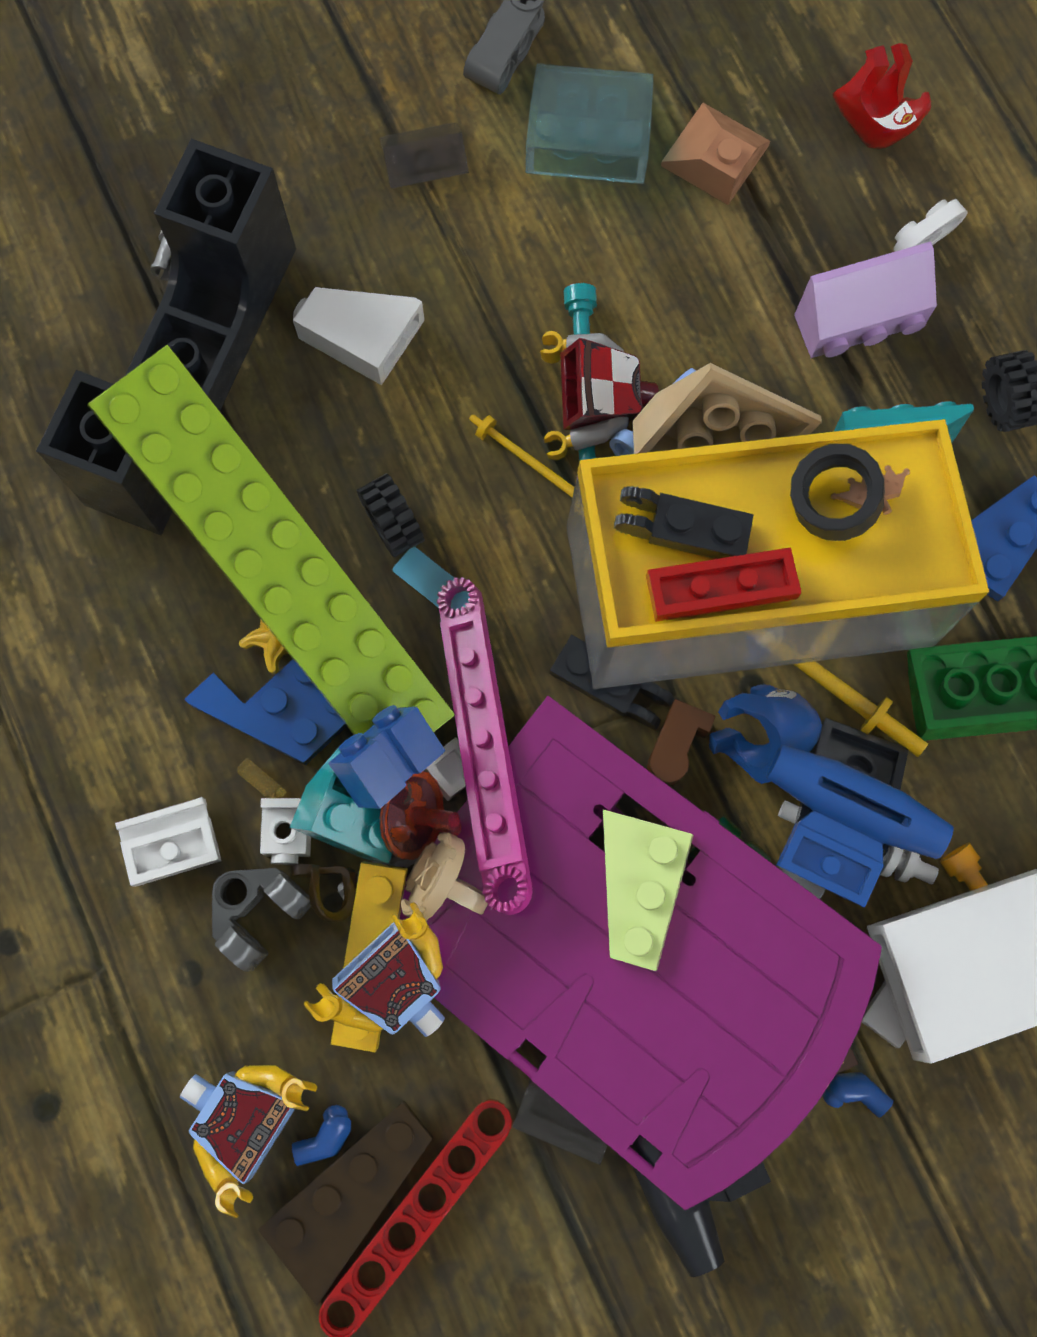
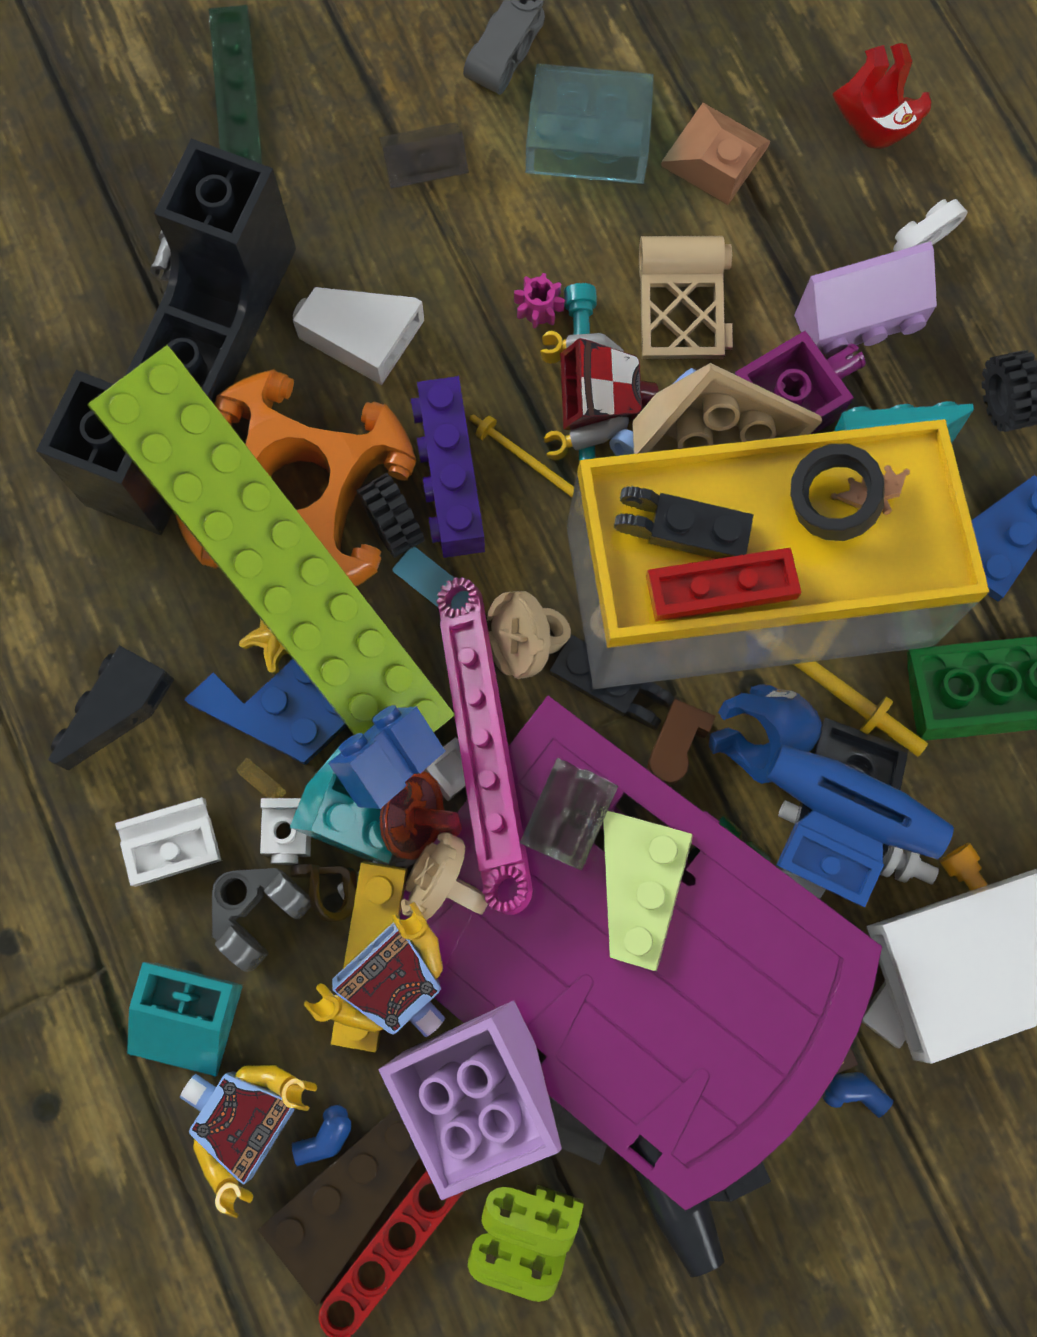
none -> black slope [48,645,174,771]
none -> teal slope [127,962,243,1076]
none -> orange piece [175,369,416,587]
none -> clear green tile [209,5,263,164]
none -> lavender slope [378,1000,562,1200]
none -> dark purple brick [411,376,485,558]
none -> lime piece [468,1185,584,1302]
none -> tan tile [487,591,571,679]
none -> dark pink gear [514,273,565,329]
none -> clear smoke hinge [520,758,618,871]
none -> tan piece [639,236,733,359]
none -> magenta brick [735,331,866,434]

